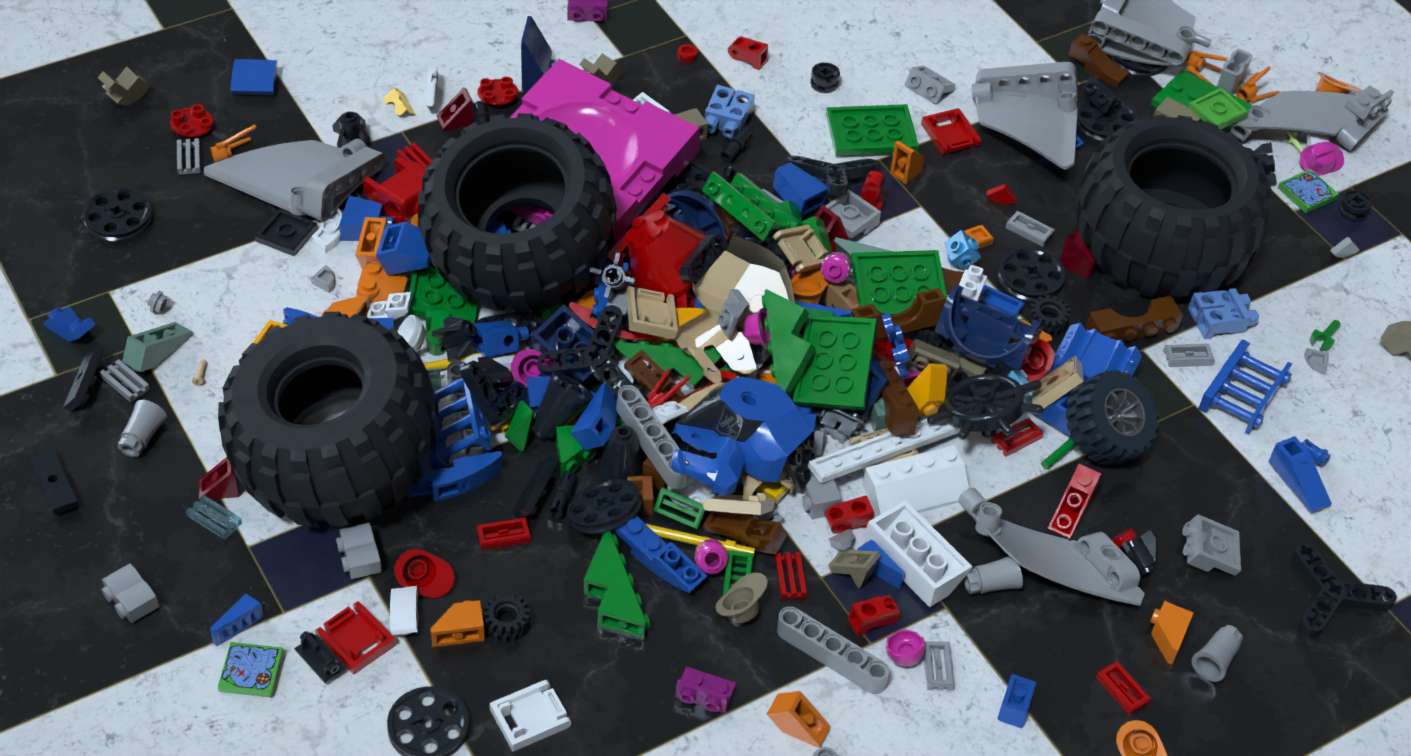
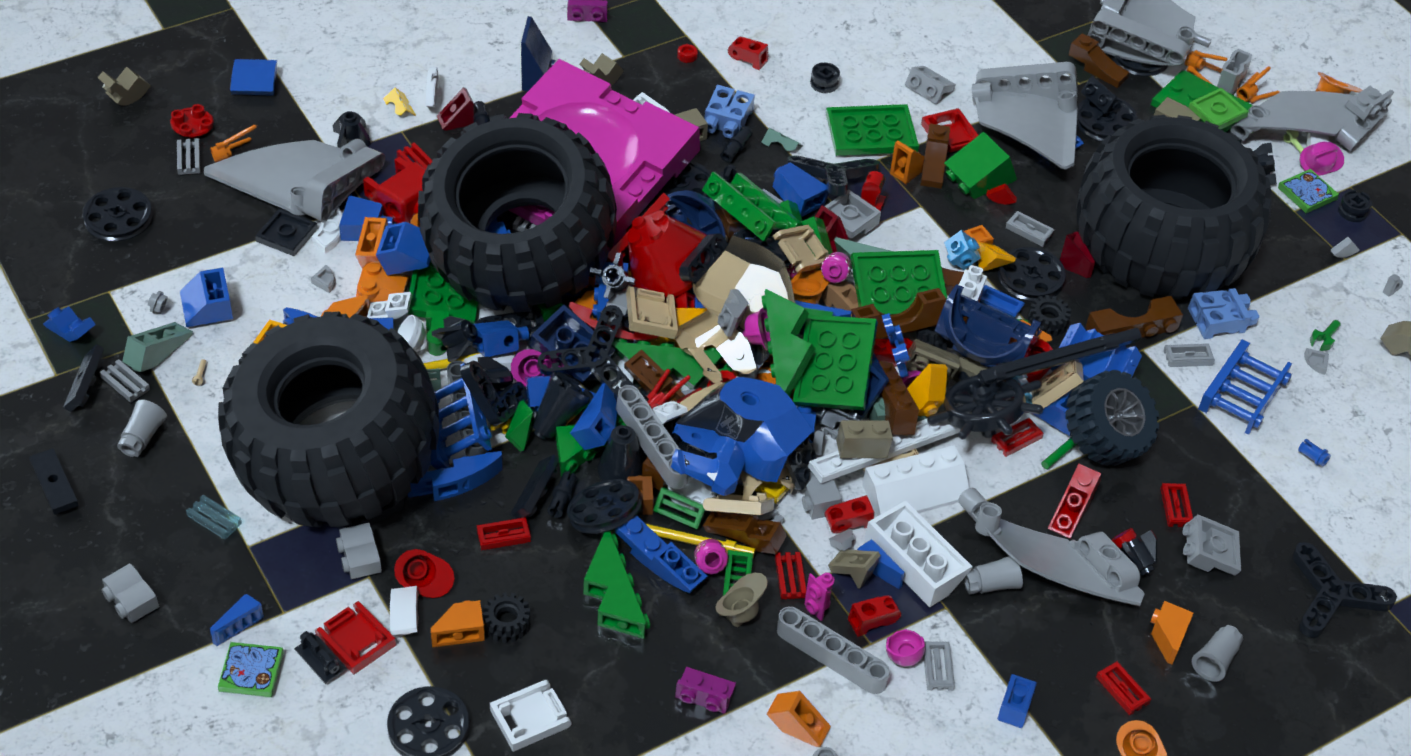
dark red slope [199,457,239,501] -> none
red dish [477,77,519,105] -> none
blue slope [1269,436,1332,513] -> none
none -> blue slope [180,267,233,327]
none -> sand green piece [761,127,803,151]
none -> dark pink hinge [804,572,834,621]
none -> dark tan brick [836,420,893,458]
none -> reddish brown slope [920,124,950,189]
none -> green slope [944,132,1017,199]
none -> light orange slope [977,242,1016,271]
none -> black piece [977,328,1142,386]
none -> red tile [1160,483,1193,527]
none -> light grey tile [1383,274,1403,296]

